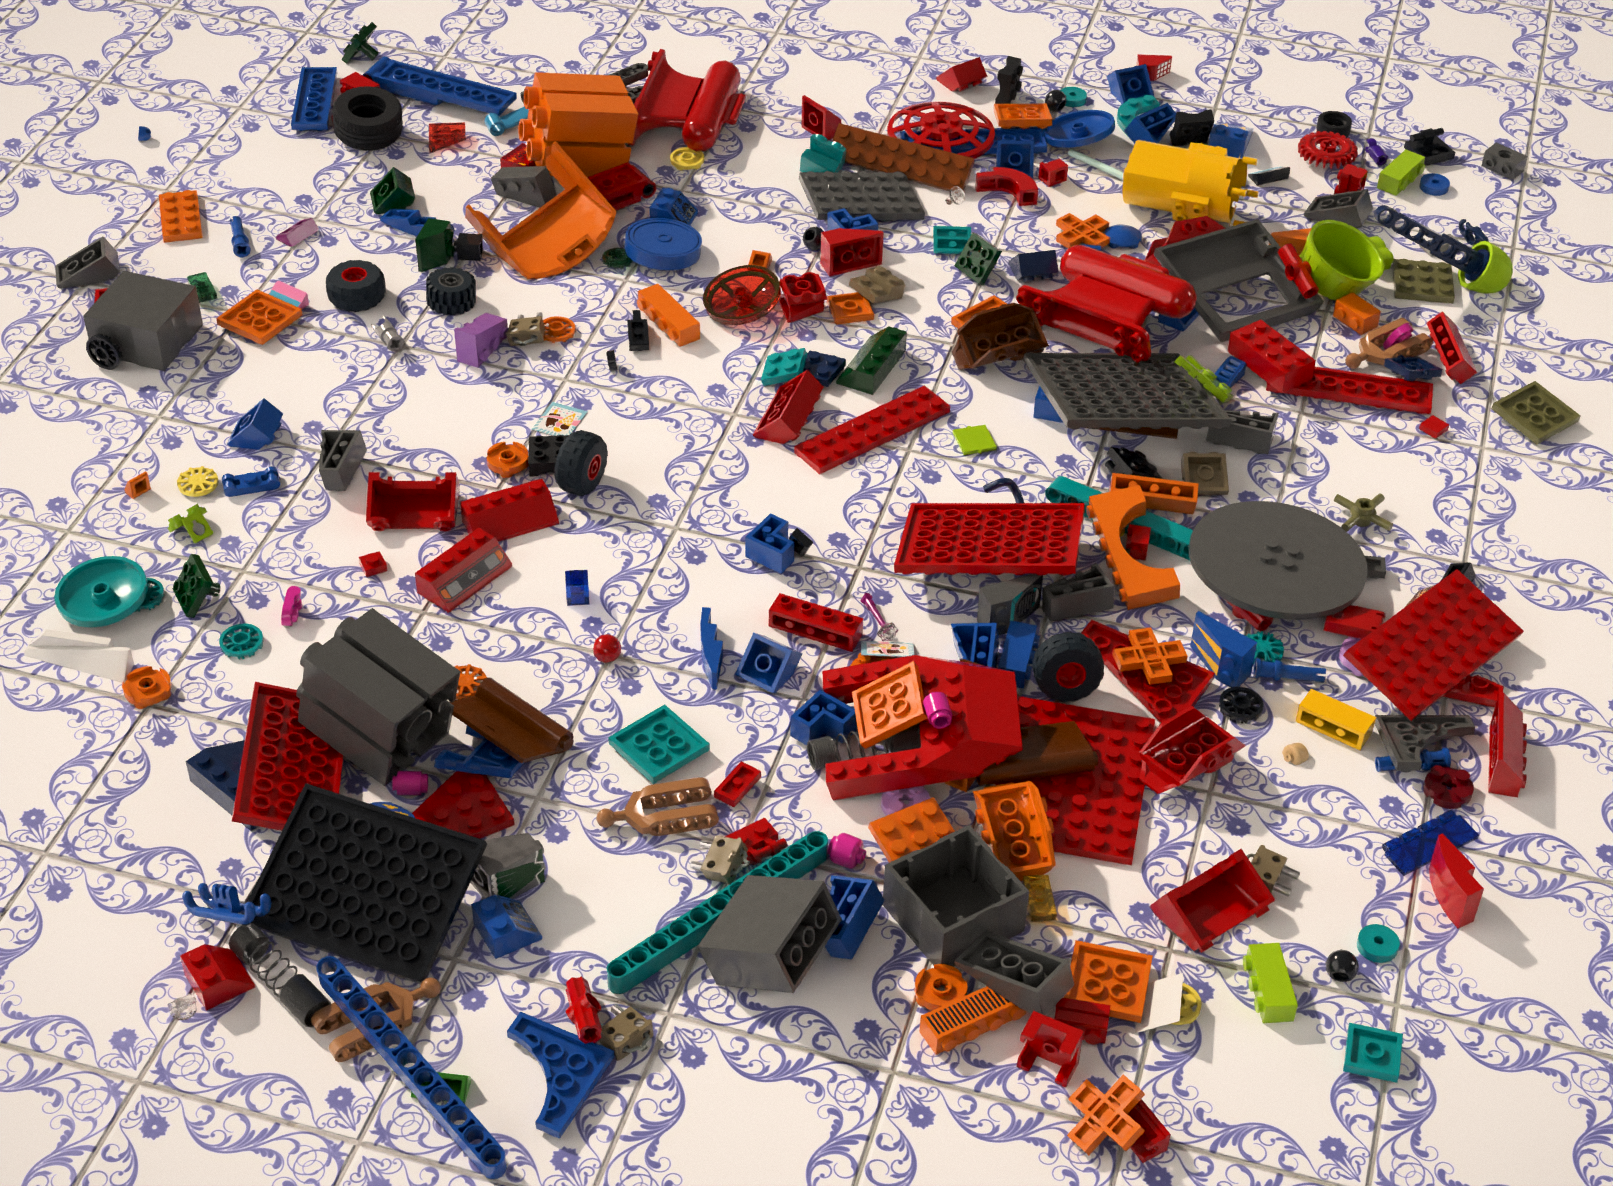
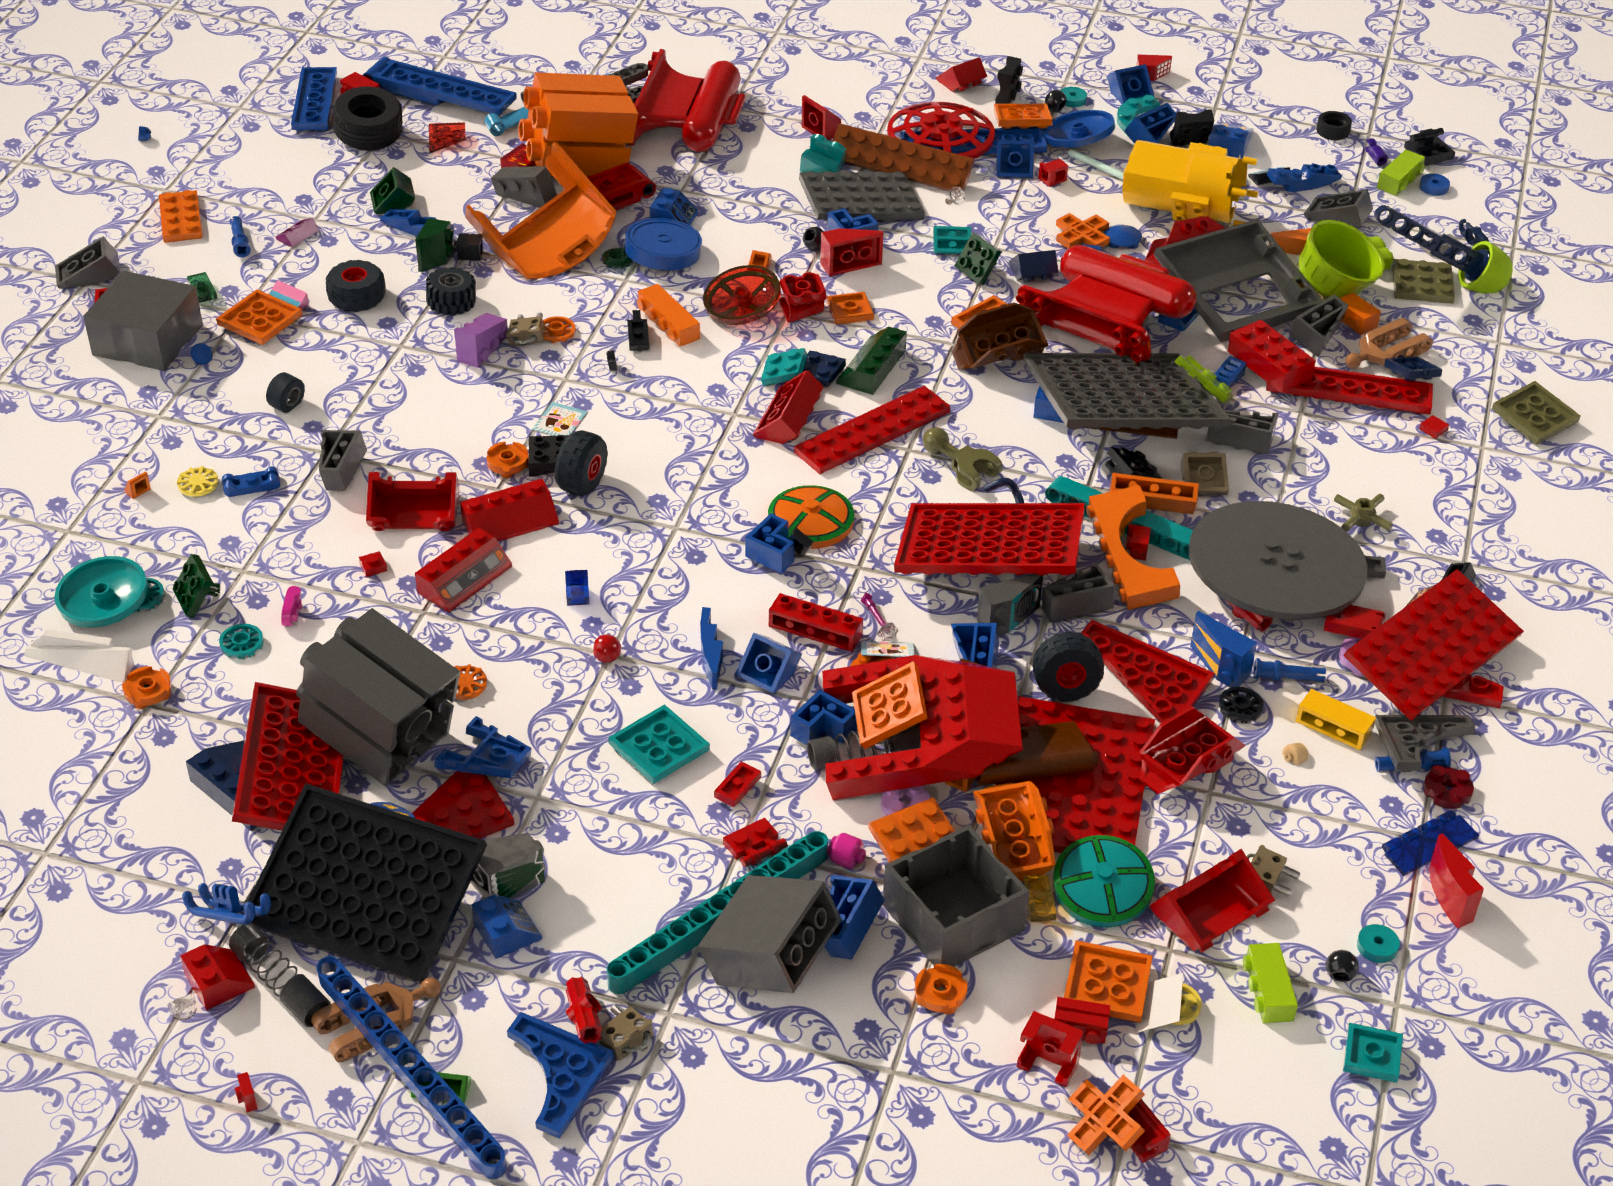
black wheel [86,334,123,370] -> none
lime bracket [167,504,213,543] -> none
blue slope [227,398,284,450] -> none
dark green plate [341,22,379,64] -> none
light grey piece [371,315,404,351] -> none
dark pink brick [392,771,428,796] -> none
reddish brown door [449,677,574,763] -> none
medium nougat piece [596,777,719,836] -> none
light yellow wheel [670,147,704,171] -> none
dark tan piece [690,835,750,885] -> none
dark tan plate [849,266,906,304] -> none
orange brick [919,986,1027,1055] -> none
dark pink brick [923,692,952,729] -> none
lime piece [952,425,997,455] -> none
dark grey slope [954,930,1074,1015] -> none
red arch [975,167,1038,206] -> none
blue brick [998,620,1040,689] -> none
orange plate [1113,627,1188,685] -> none
teal wheel [1246,631,1284,664] -> none
red piece [1277,243,1319,299] -> none
red gear [1298,131,1358,169] -> none
red brick [1334,164,1368,194] -> none
dark pink plate [1383,323,1413,350] -> none
red brick [1426,311,1477,384] -> none
dark grey brick [1481,142,1528,180] -> none
red slope [1488,692,1527,798] -> none
none -> blue wheel [190,343,213,365]
none -> red plate [234,1072,258,1113]
none -> black wheel [266,372,305,413]
none -> orange dish [768,485,854,549]
none -> olive piece [923,427,1003,491]
none -> teal dish [1053,835,1155,928]
none -> blue slope [1267,163,1342,192]
none -> dark grey wedge [1289,294,1349,357]

